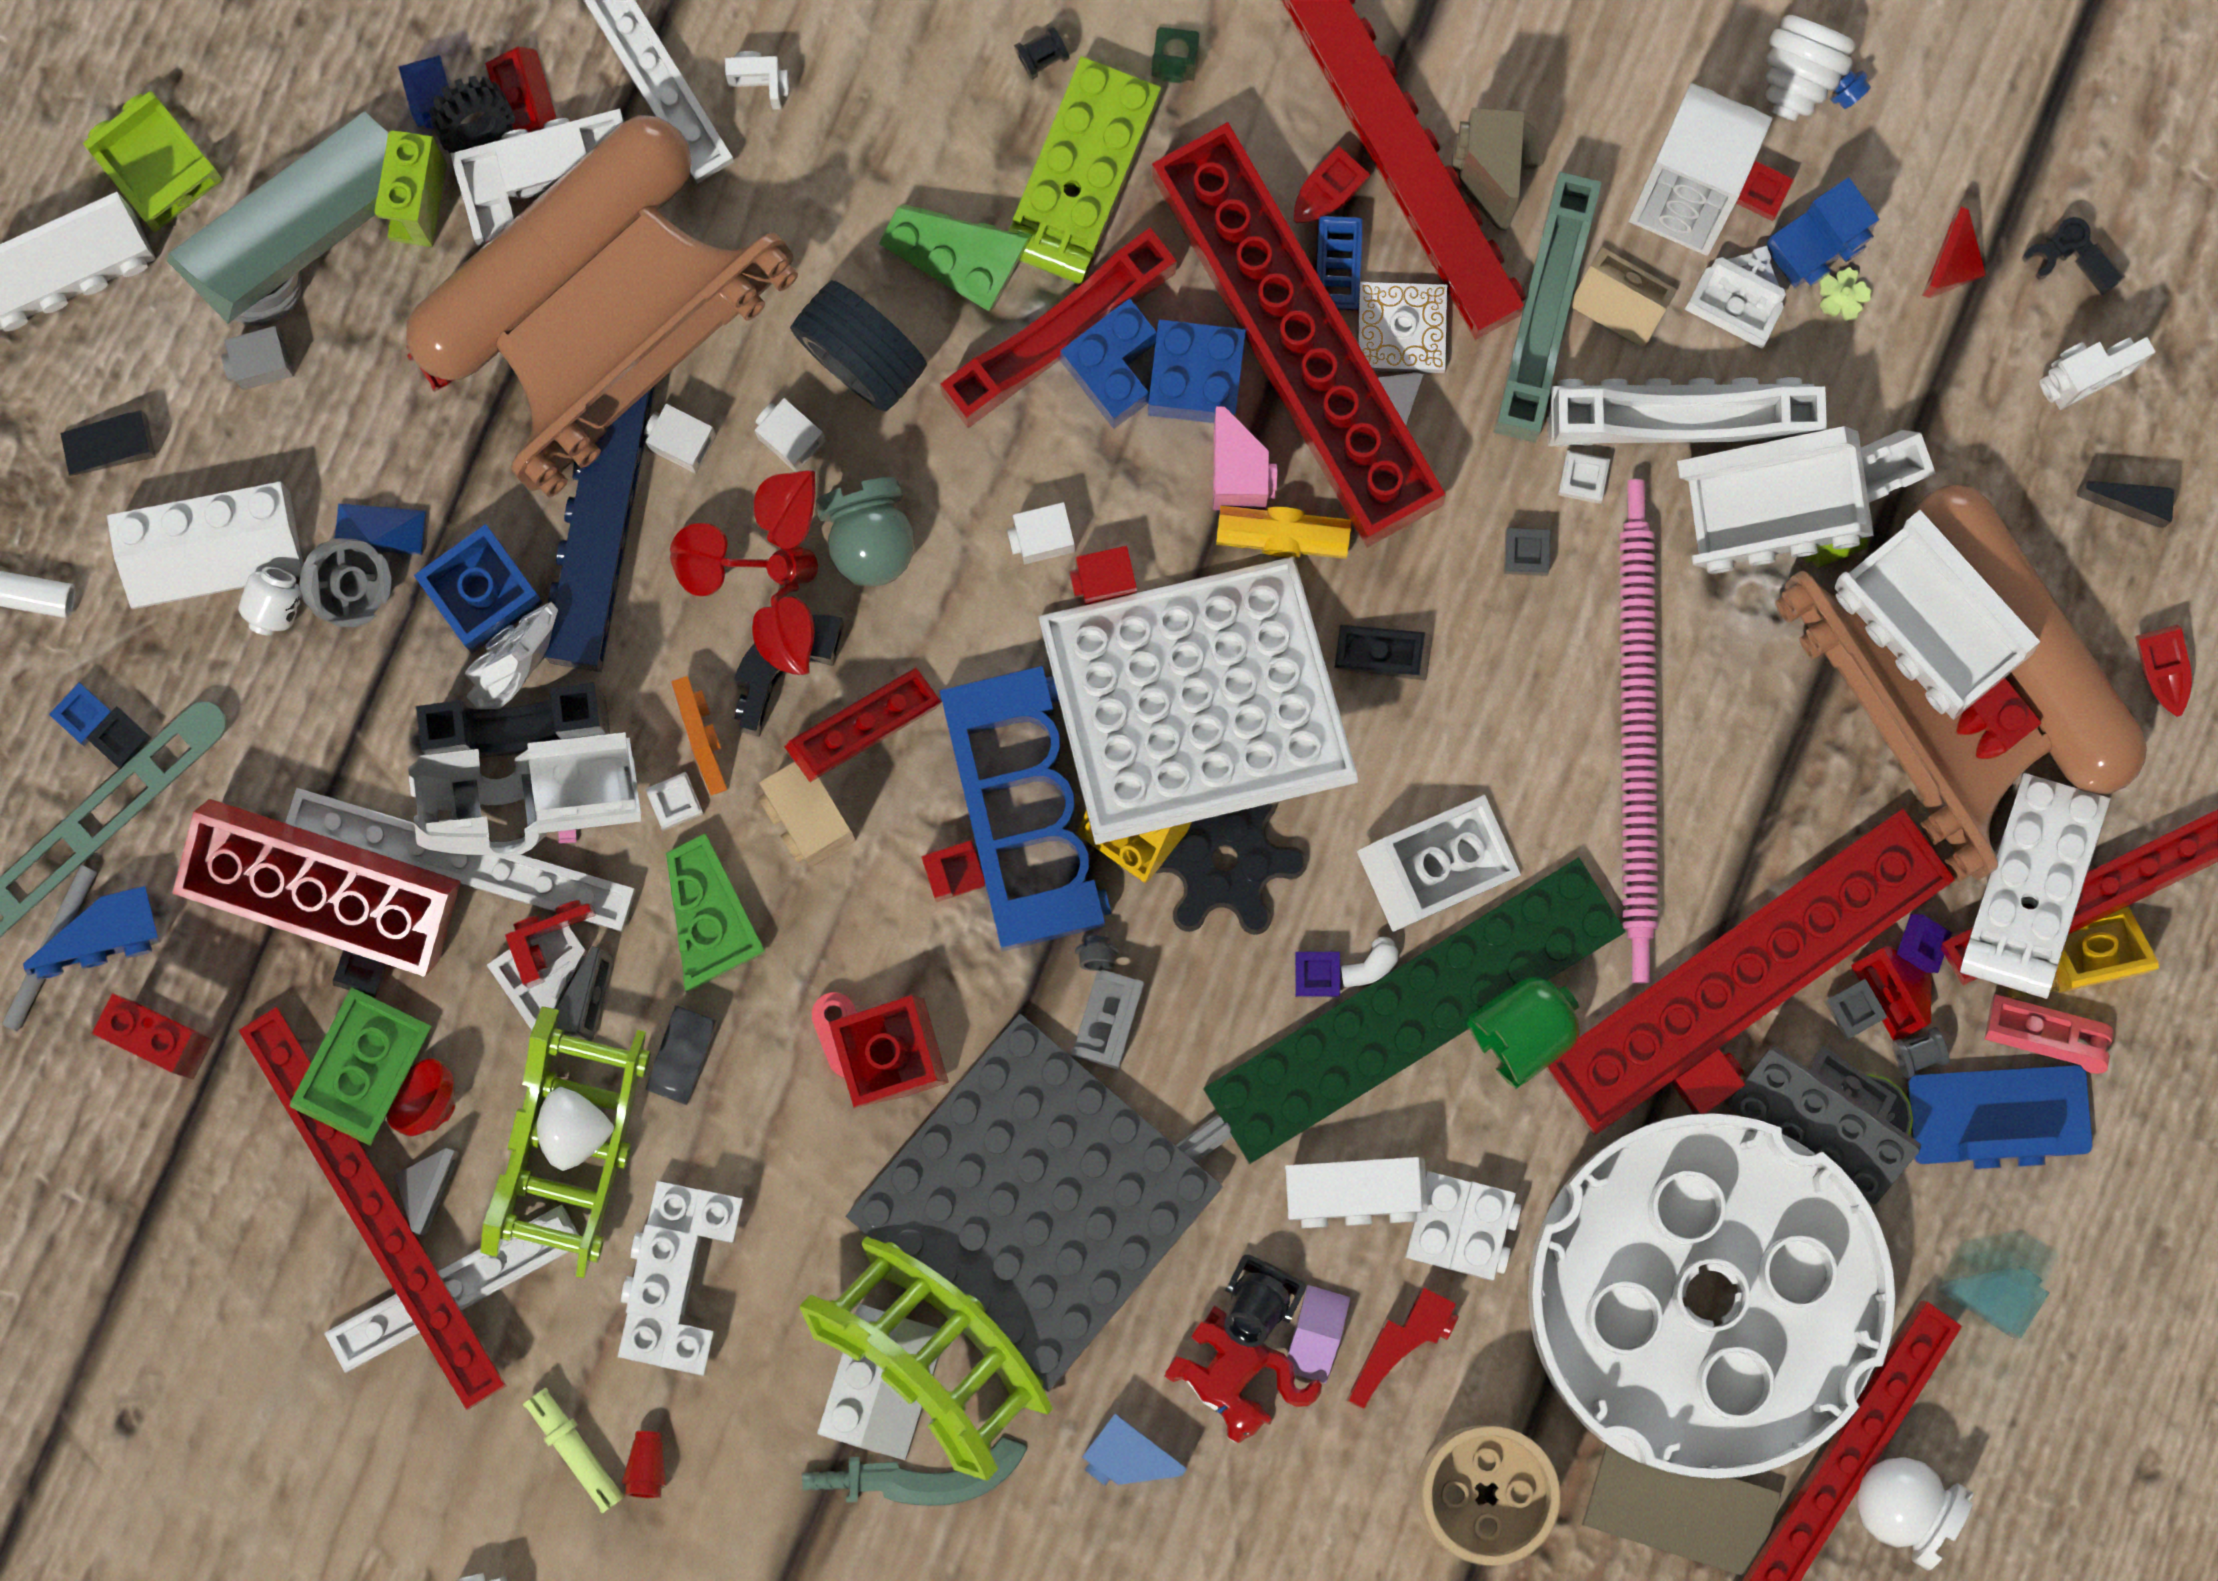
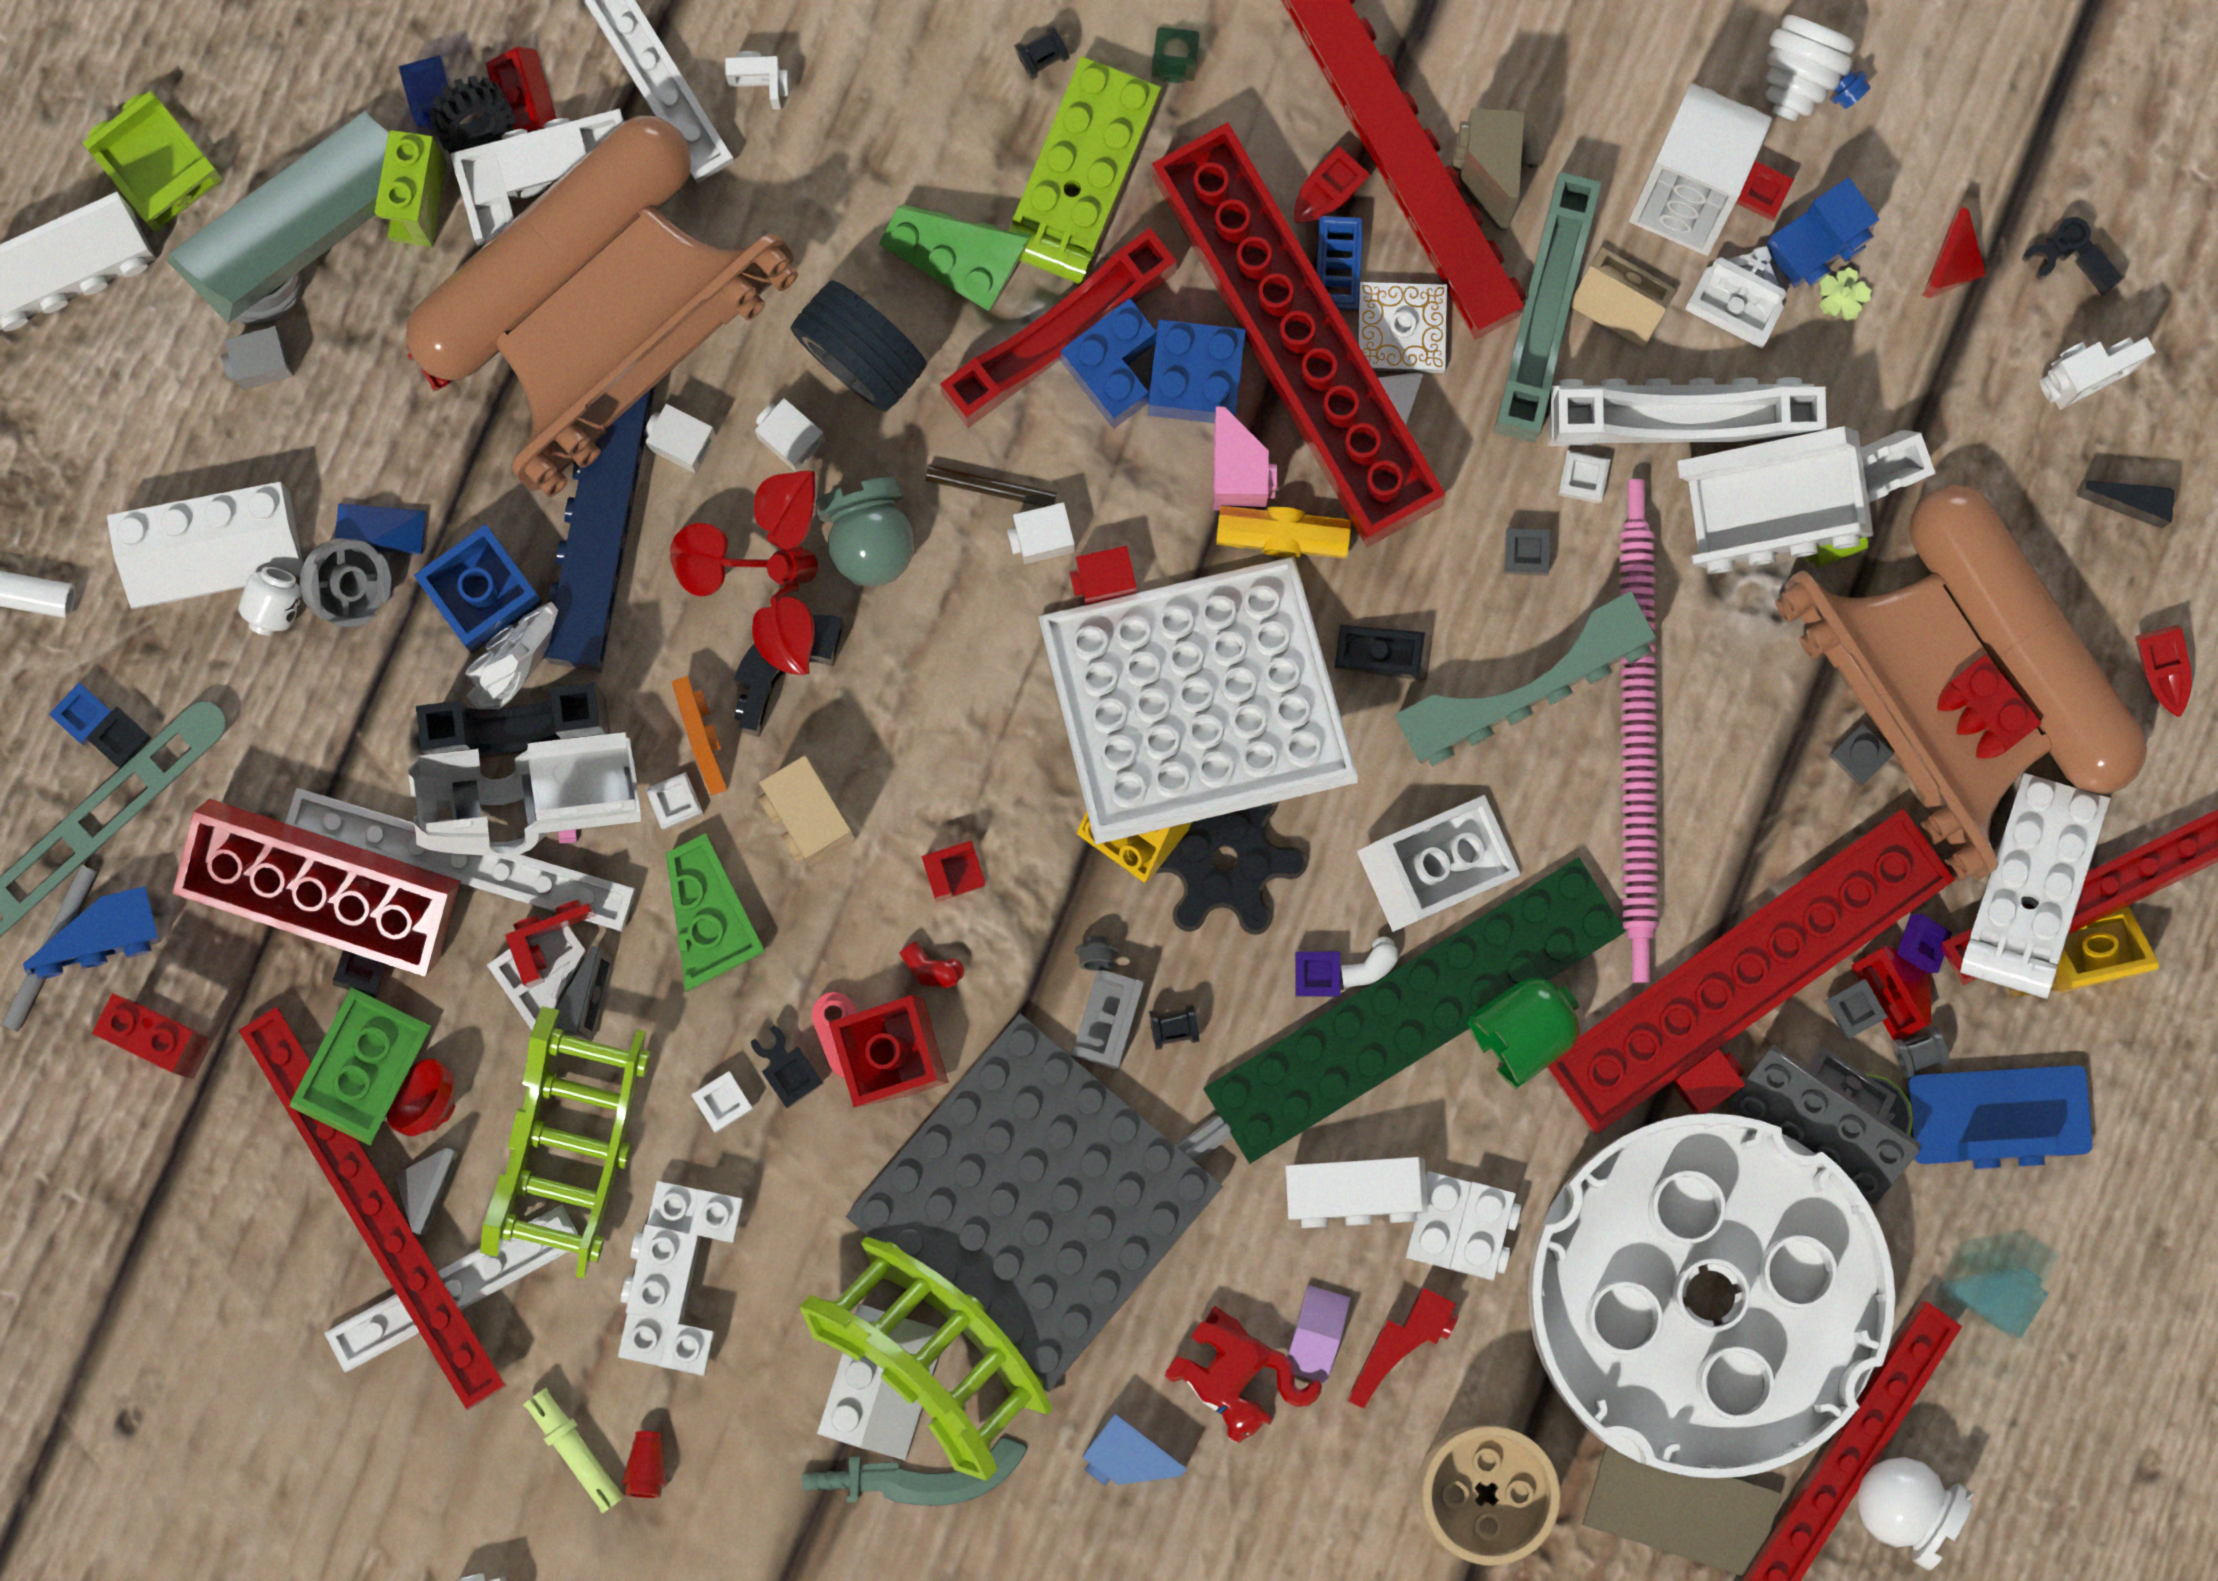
black slope [60,410,156,476] -> none
white piece [537,1087,614,1171] -> none
black slope [645,1005,719,1105] -> none
red tile [784,667,942,782] -> none
blue fence [939,666,1111,952] -> none
black piece [1224,1254,1306,1347] -> none
white panel [1835,510,2040,720] -> none
coral plate [1985,994,2114,1074] -> none
none -> white plate [692,1071,754,1133]
none -> black plate [751,1025,824,1109]
none -> red arm [899,941,964,989]
none -> dark brown bar [925,464,1057,507]
none -> black bush [1149,1004,1199,1050]
none -> sand green arch [1395,591,1657,767]
none -> dark grey plate [1829,723,1894,787]

